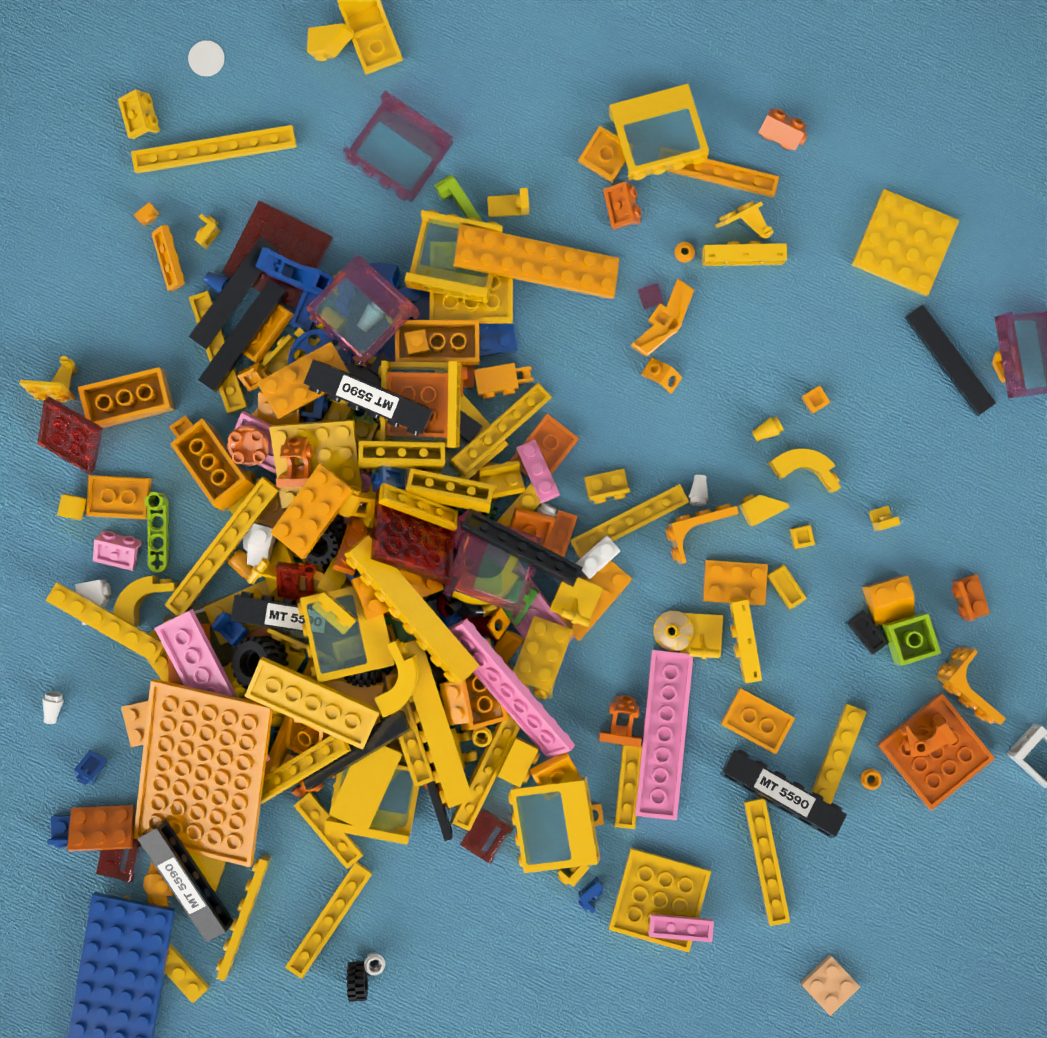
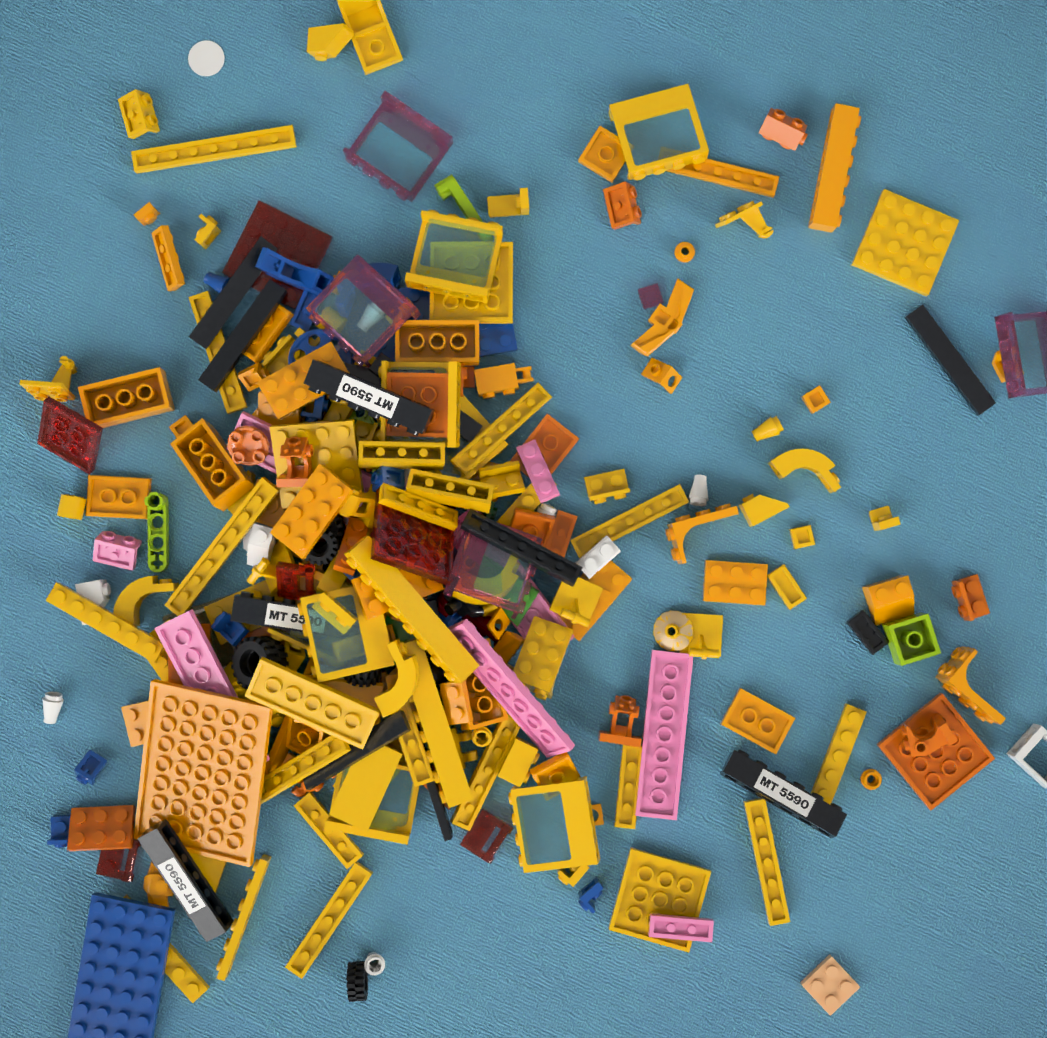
light orange piece [227,549,254,580] -> none
light orange plate [404,329,429,355] -> none
light orange plate [453,224,619,299] -> none
yellow piece [702,241,787,266] -> none
yellow piece [729,596,762,683] -> none
none -> light orange brick [808,103,861,233]

